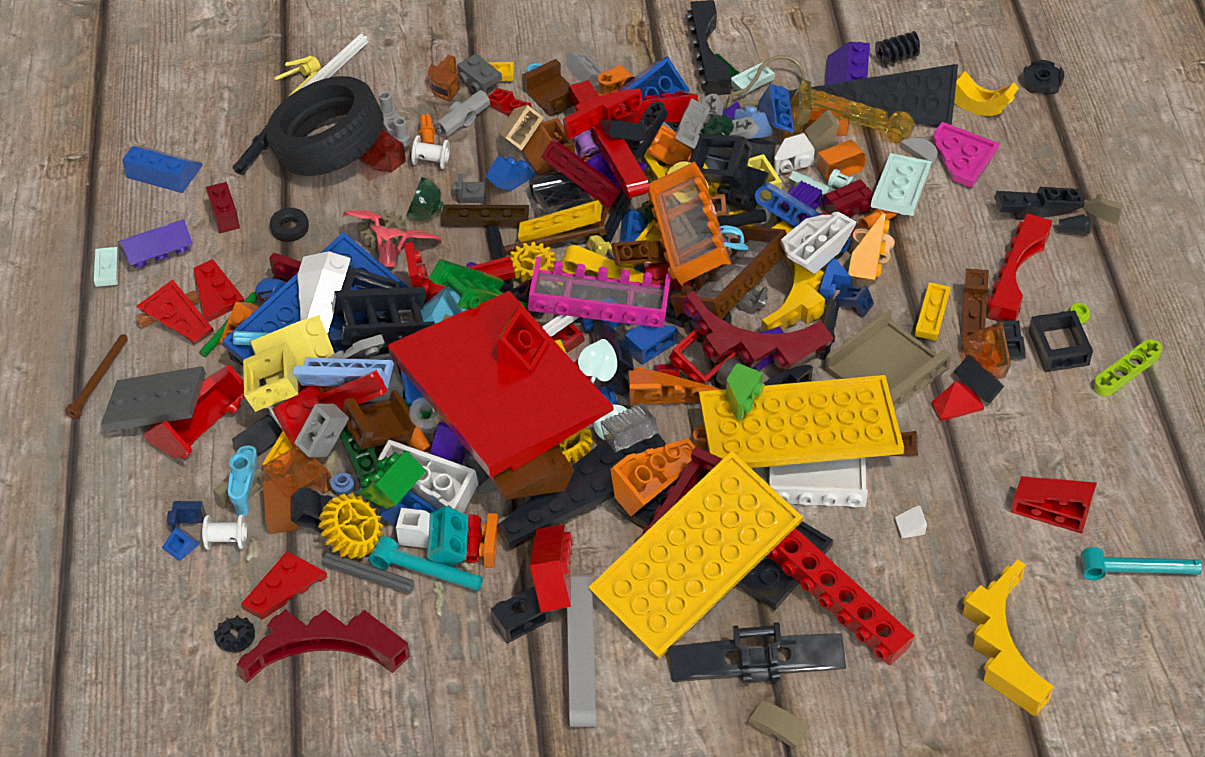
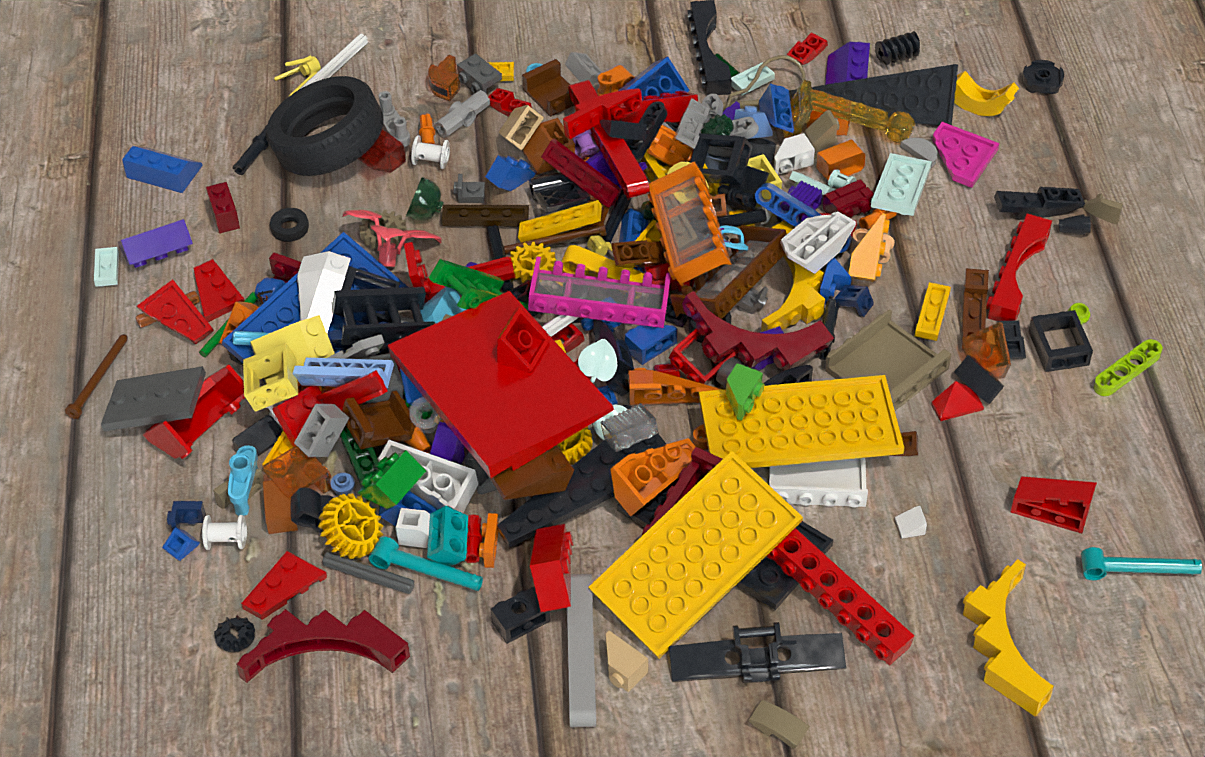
none -> tan slope [606,631,648,692]
none -> red slope [787,32,828,65]

